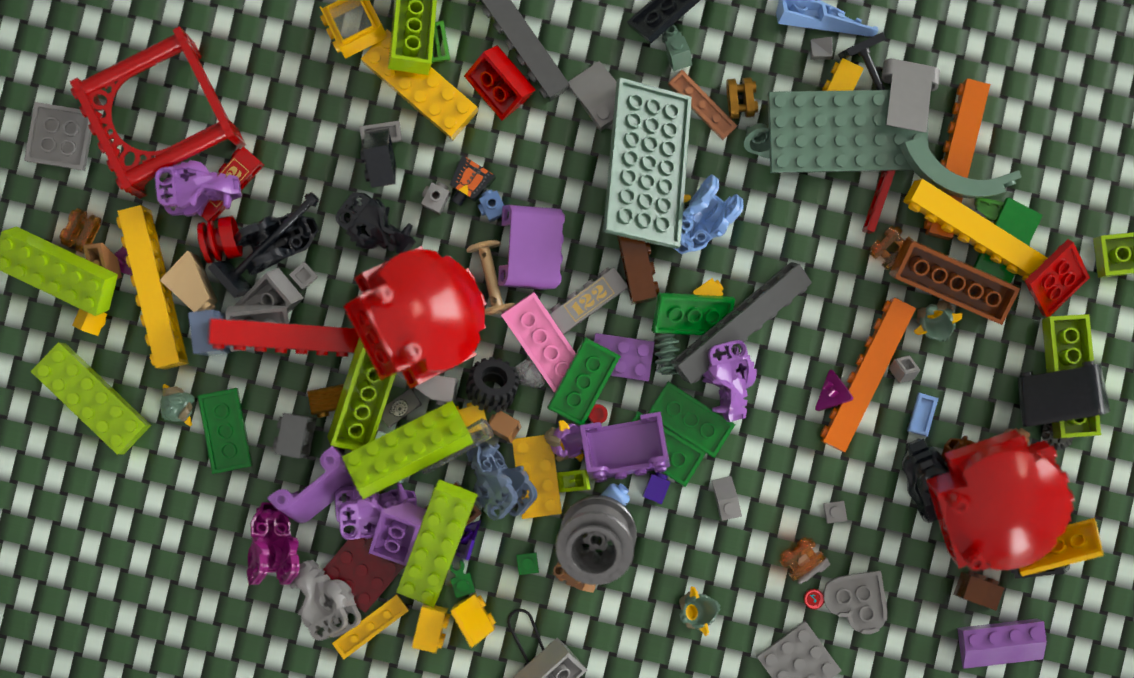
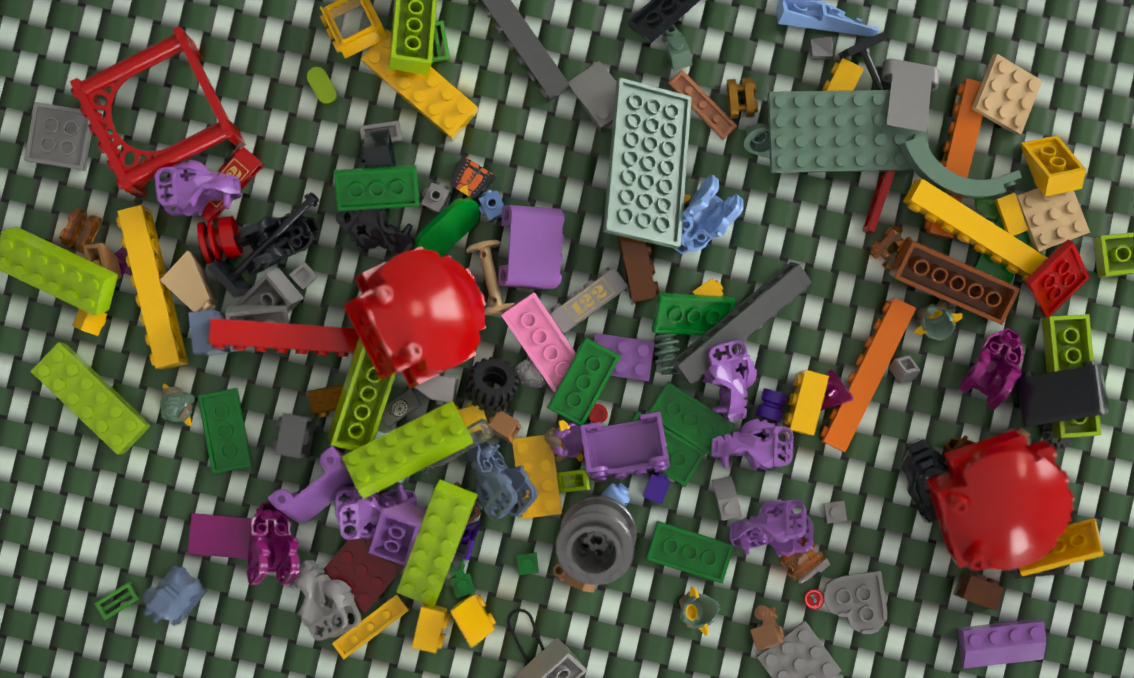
red slope [464,45,535,121] -> none
light blue tile [907,393,938,437] -> none
none -> bright green tile [94,581,141,621]
none -> sand blue animal [143,565,207,626]
none -> magenta tile [188,513,252,559]
none -> lime tile [307,67,337,105]
none -> green tile [334,165,420,211]
none -> green tile [413,197,480,257]
none -> green tile [646,521,734,584]
none -> medium lavender animal [710,418,793,470]
none -> medium lavender animal [730,499,813,557]
none -> medium nougat brick [750,605,784,651]
none -> dark purple wheel [756,388,789,423]
none -> yellow brick [783,370,829,435]
none -> magenta animal [958,328,1024,410]
none -> tan plate [971,54,1042,135]
none -> yellow tile [995,193,1028,236]
none -> tan plate [1016,188,1090,252]
none -> yellow slope [1021,135,1086,196]

